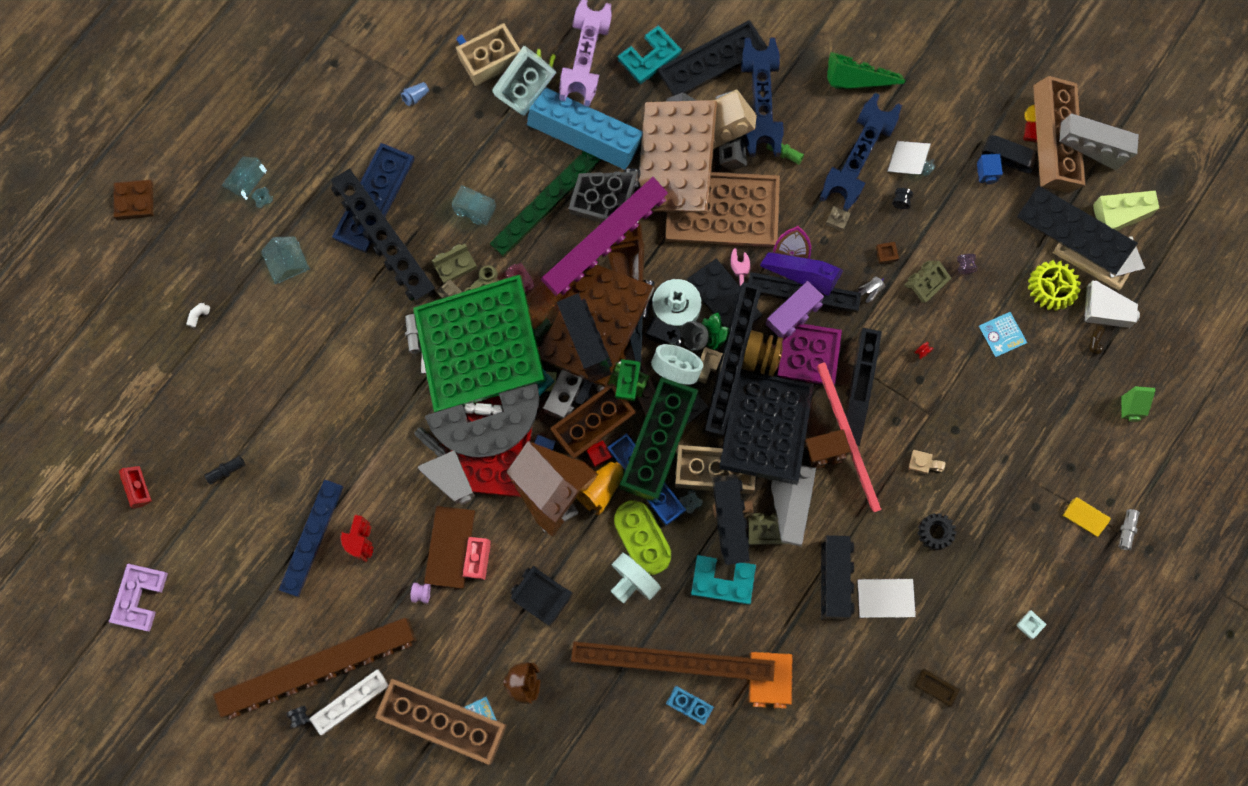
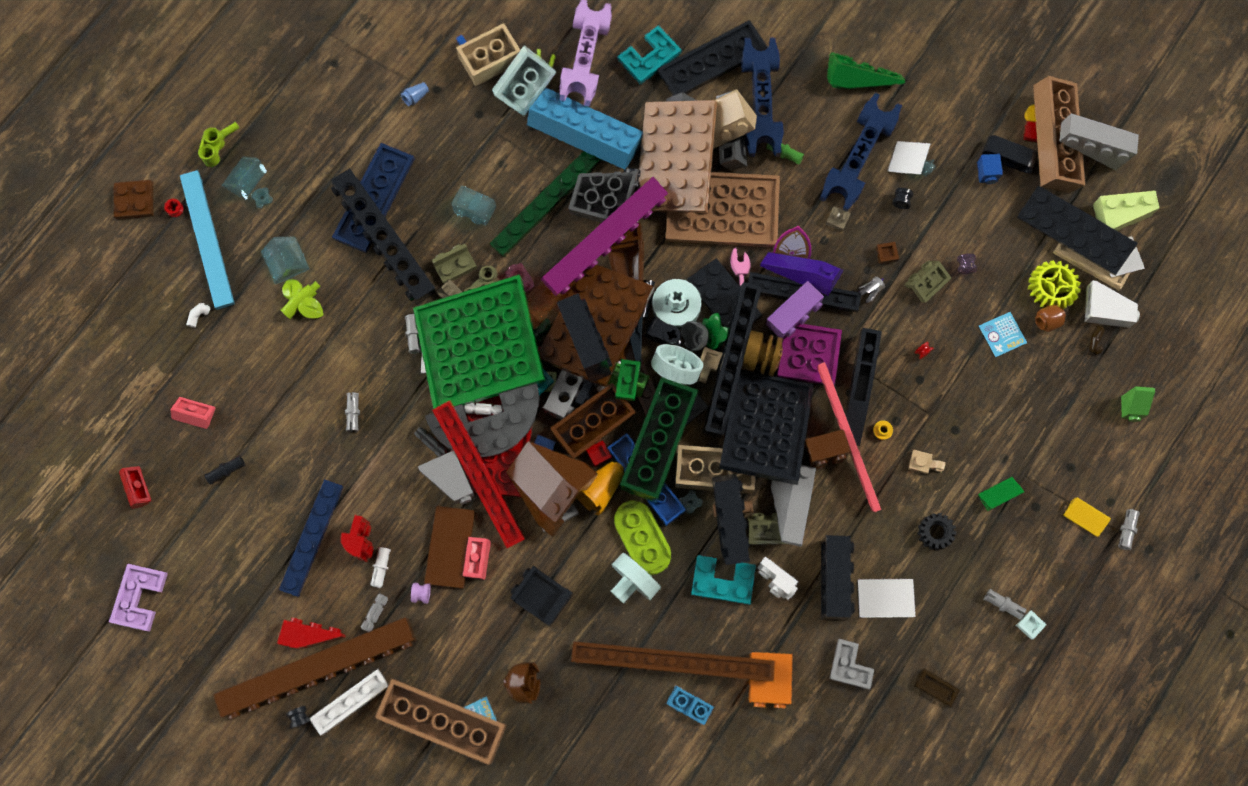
none -> red bush [164,199,184,217]
none -> coral slope [170,397,215,429]
none -> medium azure tile [180,170,235,310]
none -> lime beam [198,122,239,167]
none -> red slope [277,618,346,649]
none -> lime plant [281,279,323,319]
none -> light grey pin [345,392,360,433]
none -> light grey axle [361,594,388,632]
none -> white axle [371,547,391,588]
none -> red plate [432,400,525,549]
none -> white plate [757,557,798,600]
none -> light grey plate [829,639,874,689]
none -> yellow plate [873,421,893,440]
none -> green slope [978,477,1024,512]
none -> light grey pin [984,589,1026,620]
none -> dark orange head [1035,304,1066,332]

